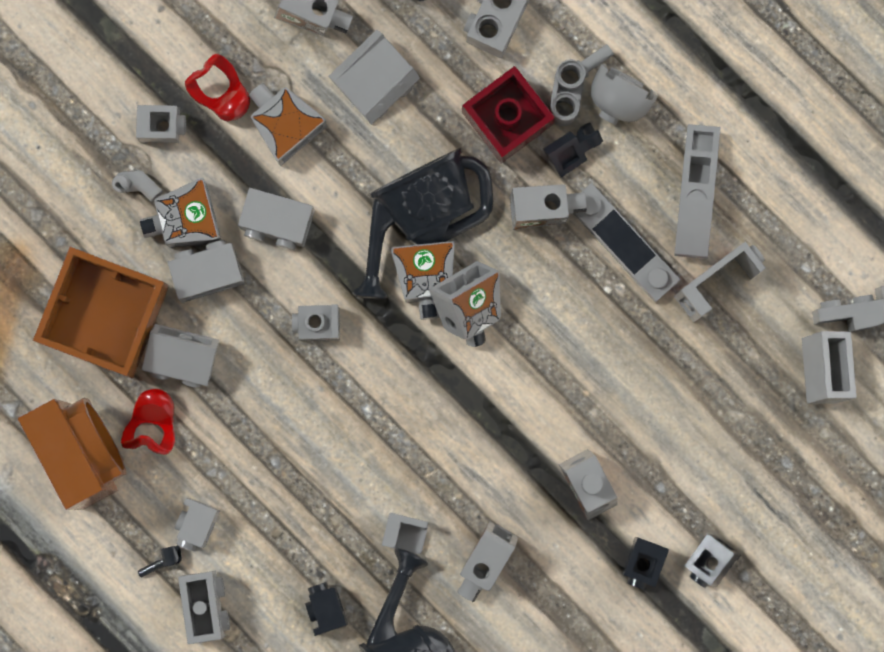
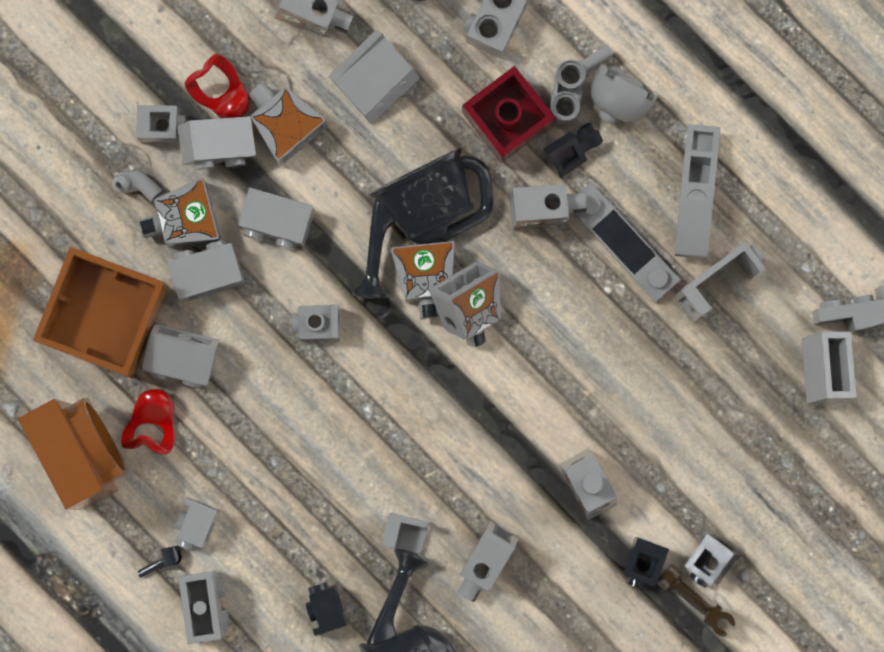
none -> light grey brick [177,116,256,170]
none -> dark brown bar [657,563,735,637]

